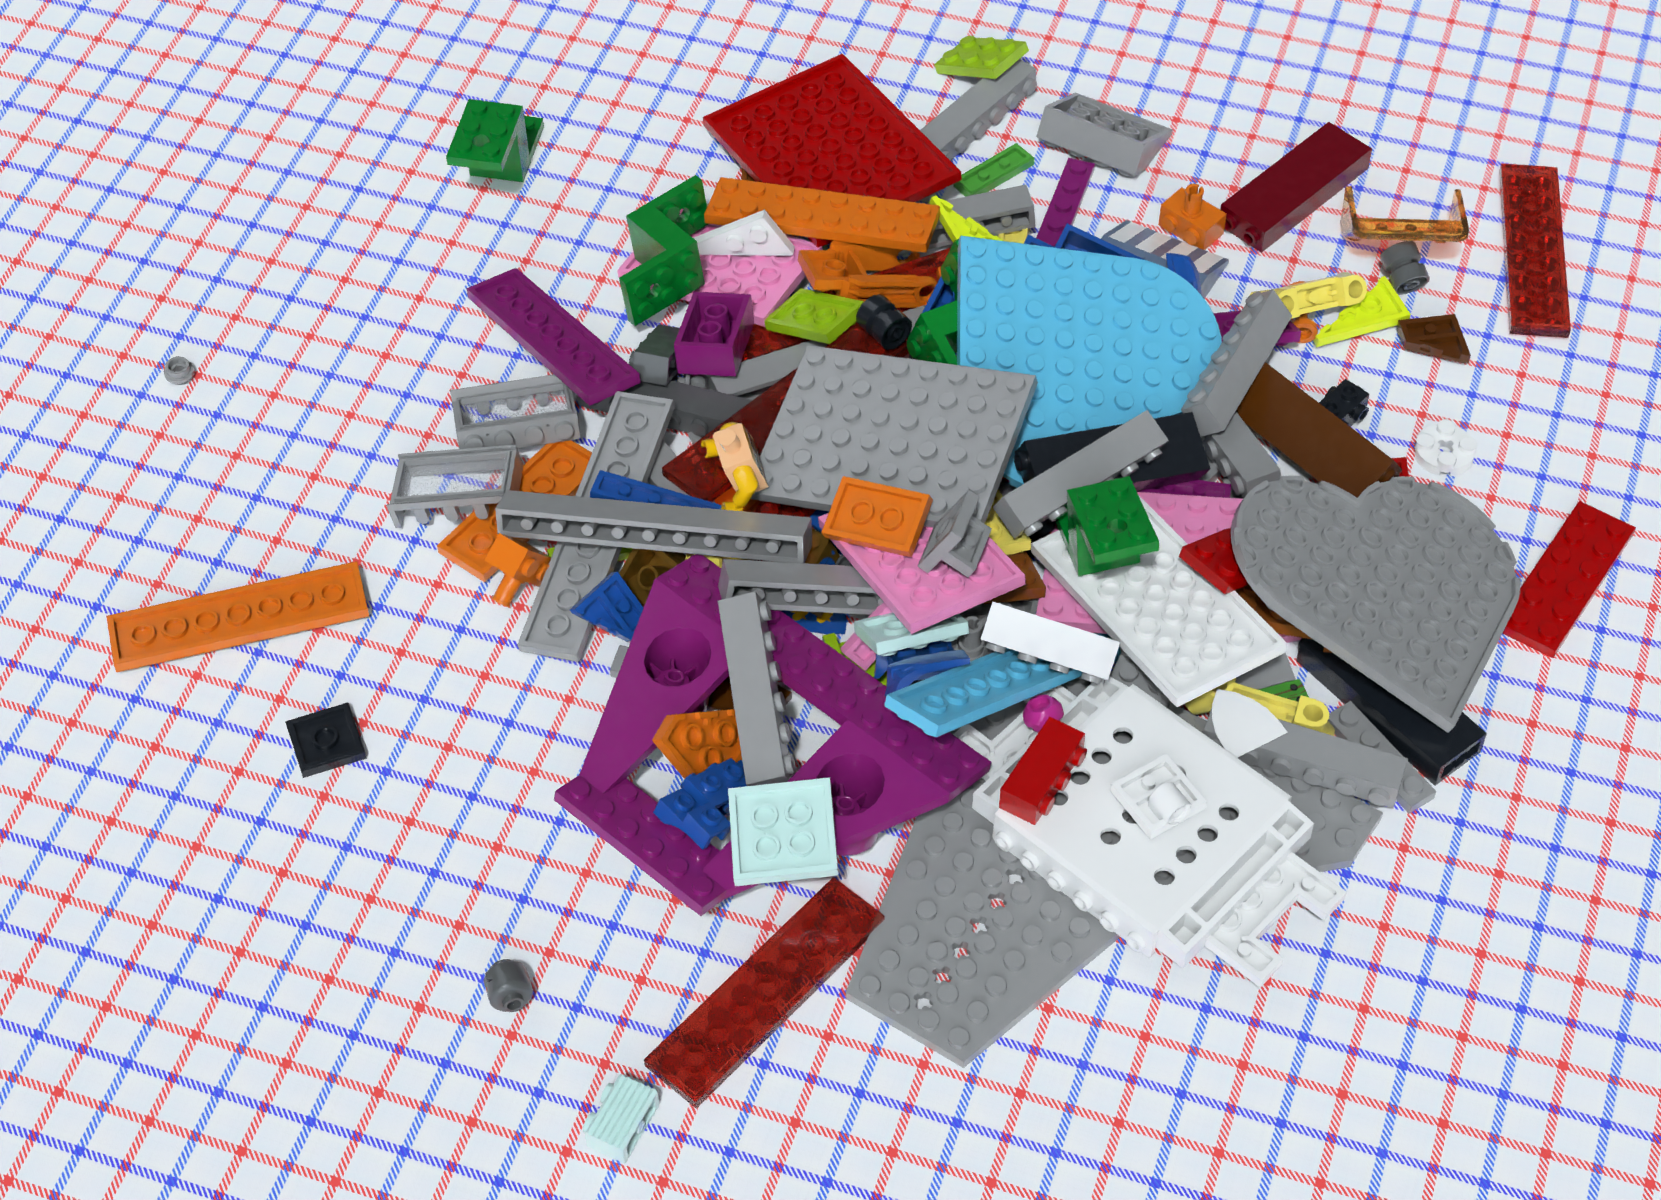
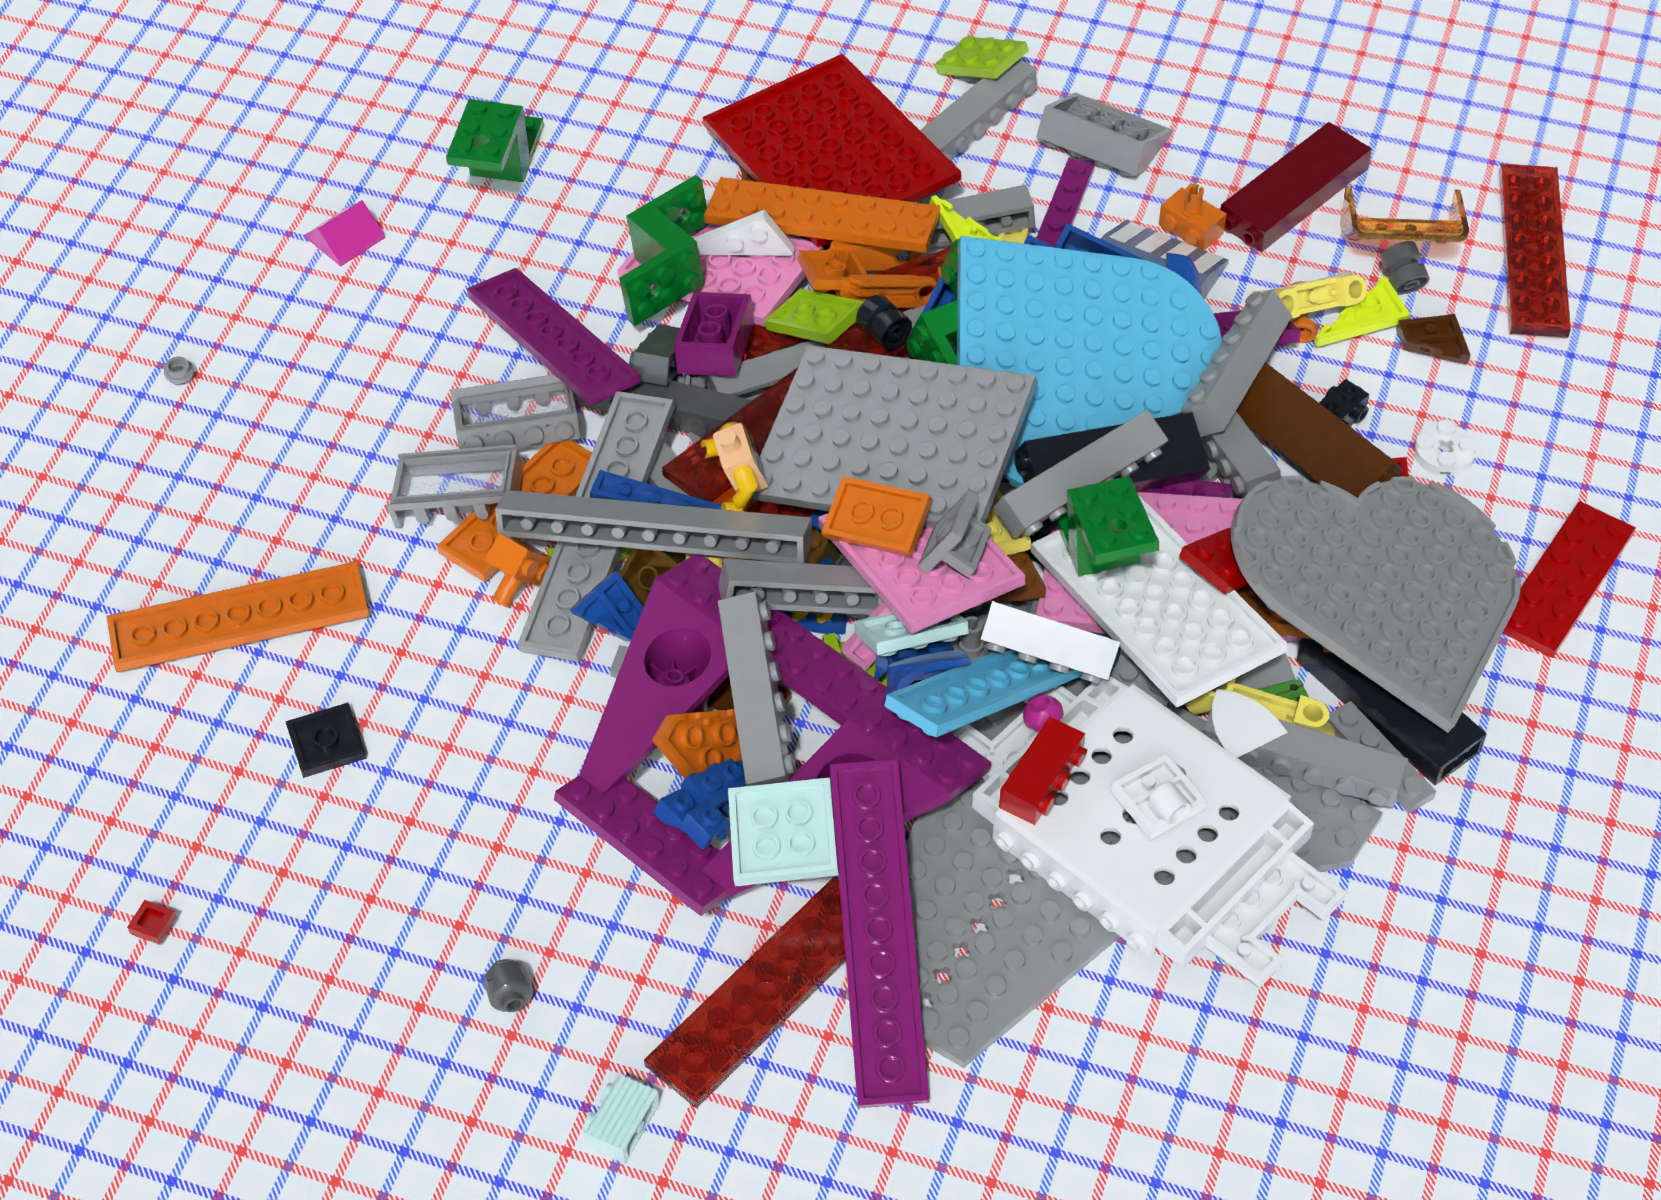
bright green tile [953,143,1035,197] -> none
none -> red plate [127,900,177,945]
none -> dark pink slope [305,200,385,267]
none -> magenta plate [830,759,929,1108]

